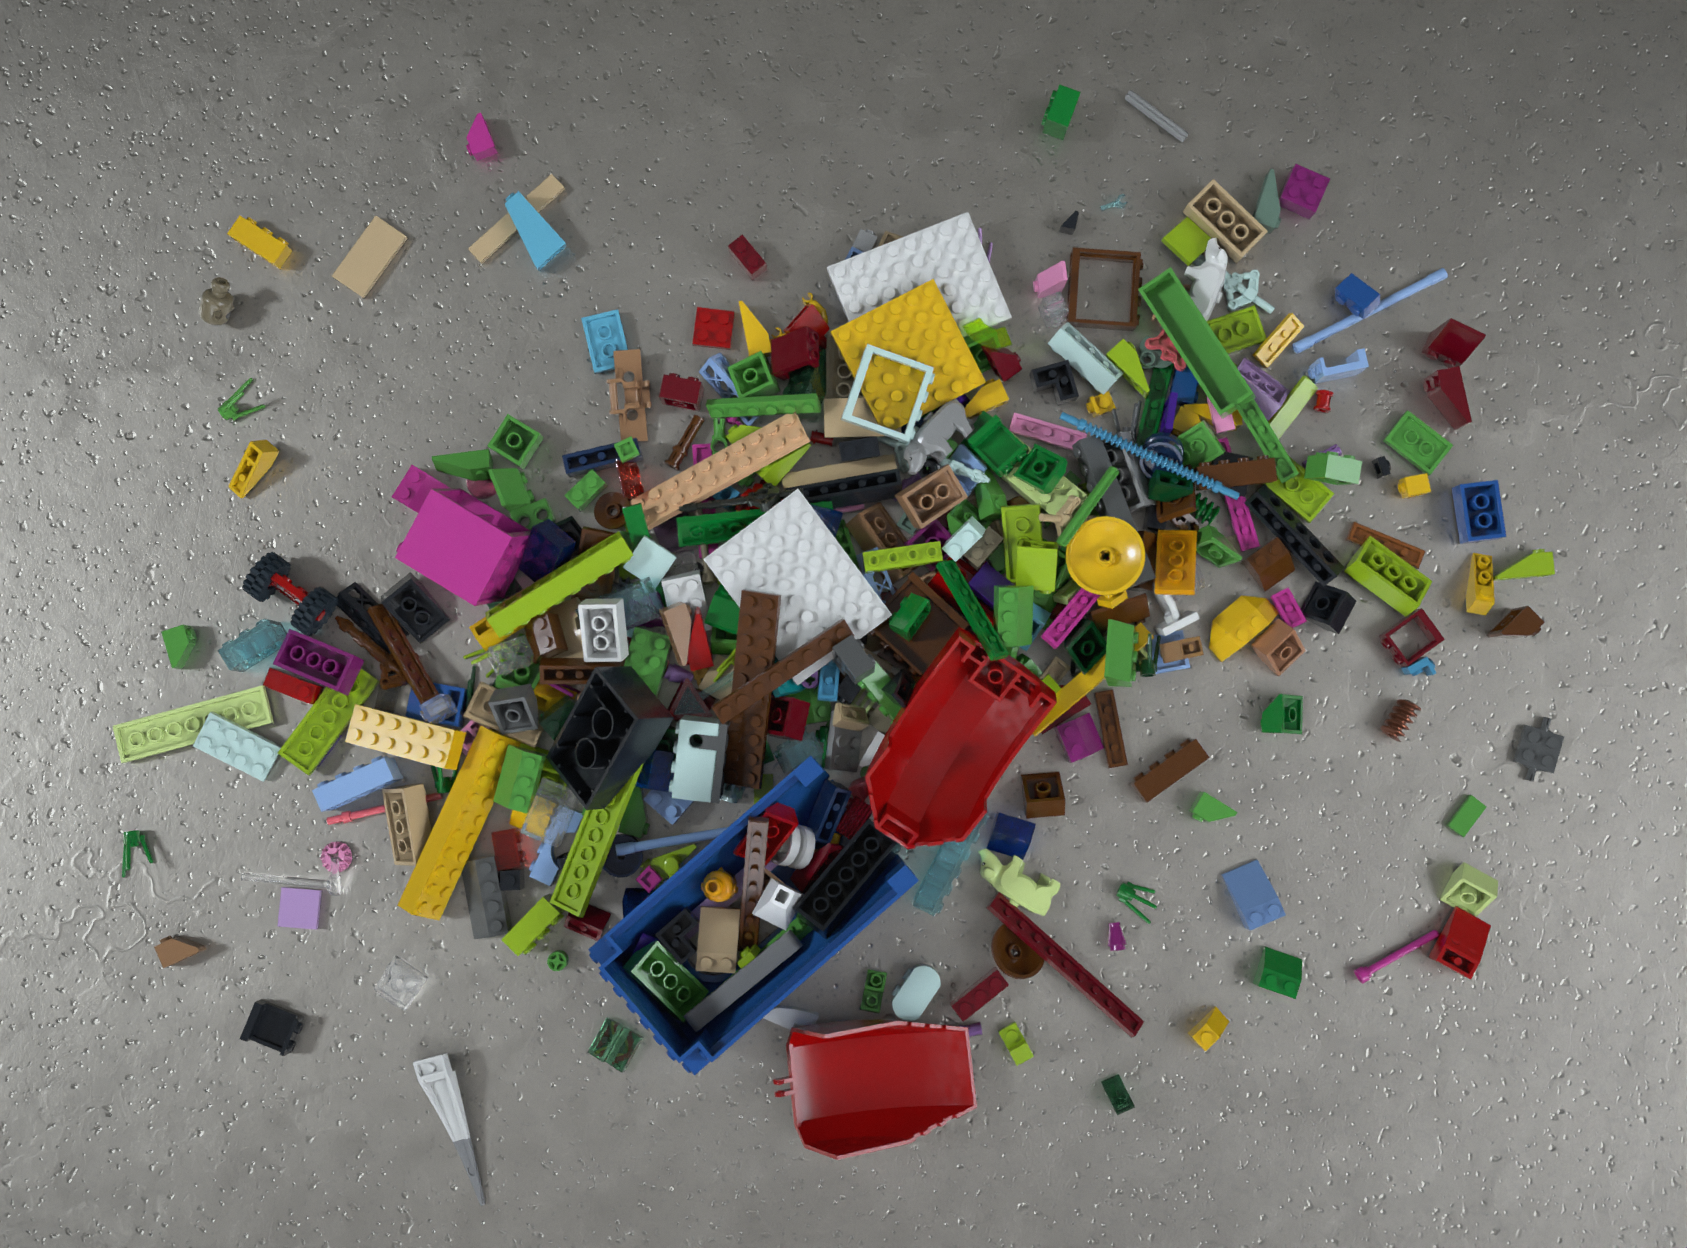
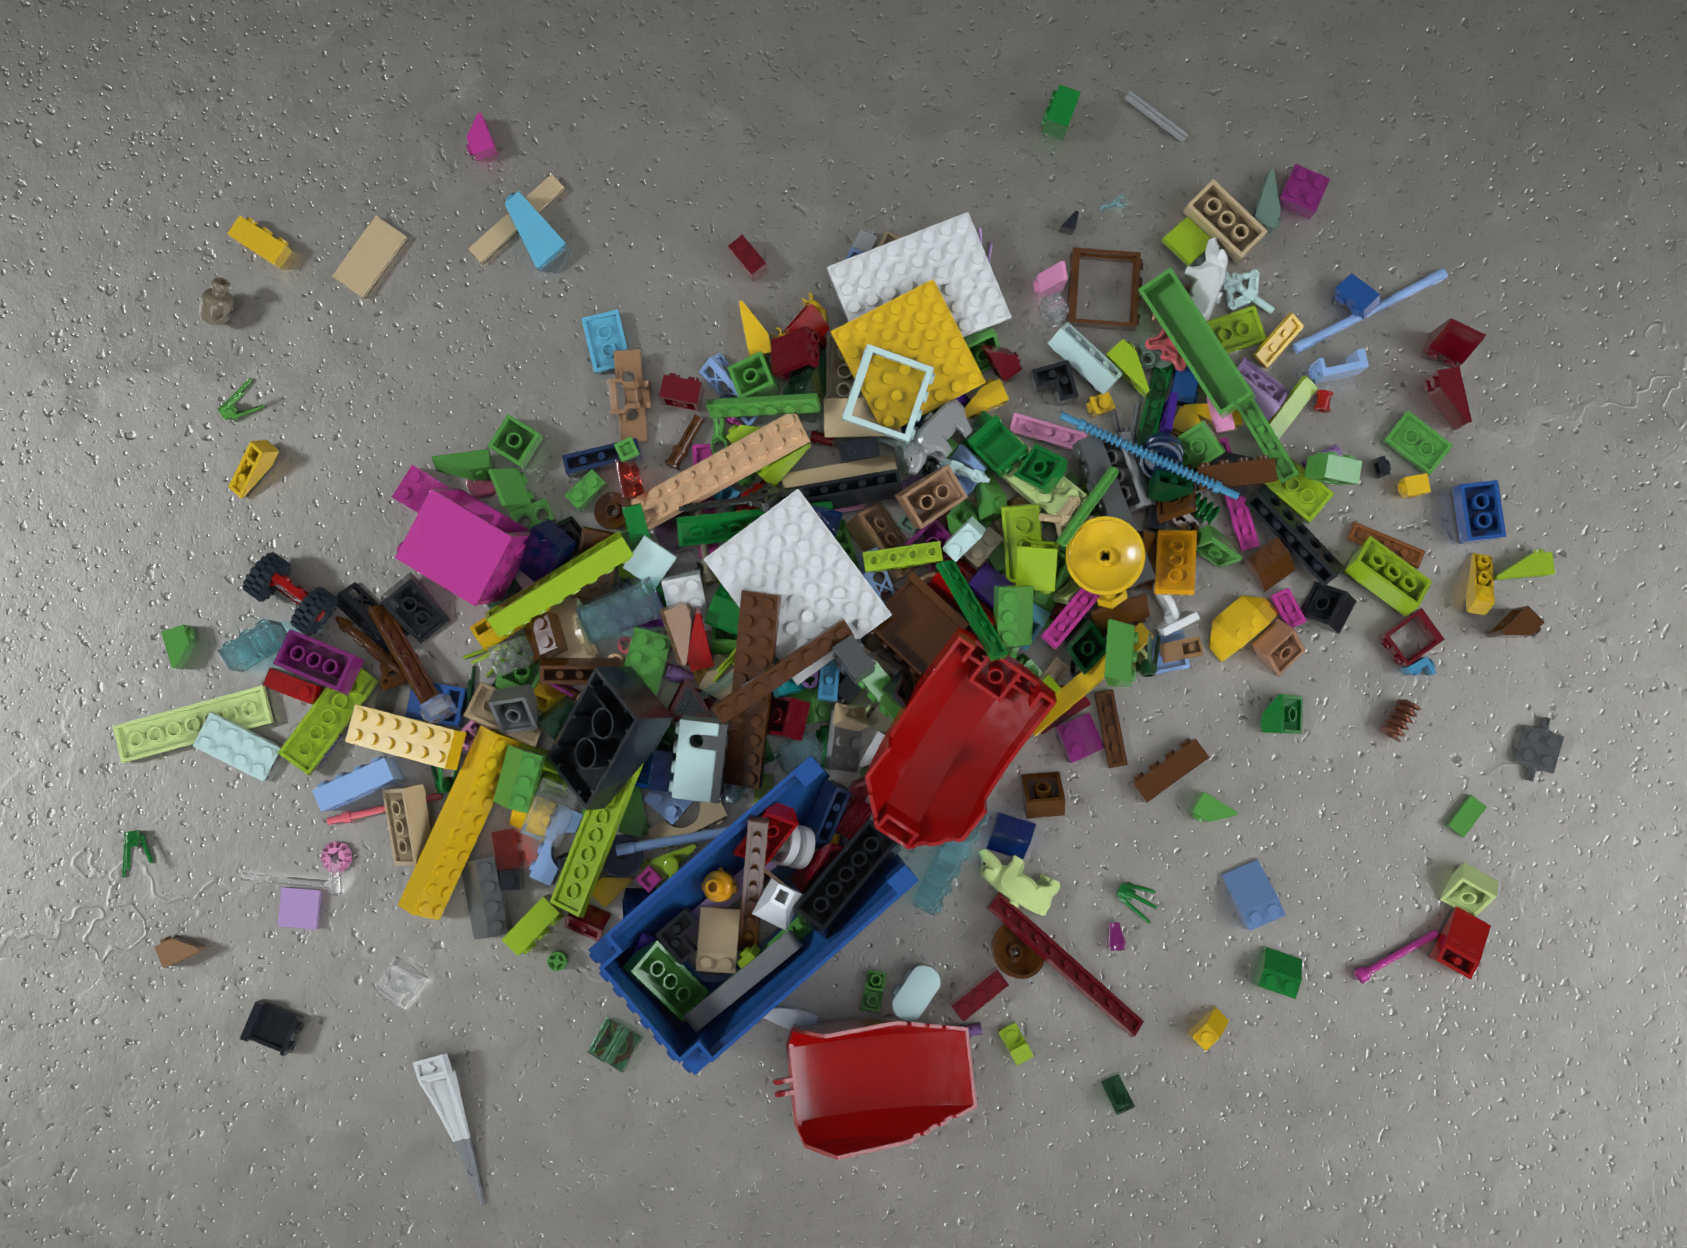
white brick [578,598,629,662] -> none
red plate [692,307,735,350] -> none
green slope [889,593,932,642] -> none
clear neon green tile [962,317,1012,348] -> none
none -> yellow slope [592,876,635,908]
none -> tan arch [647,800,729,851]

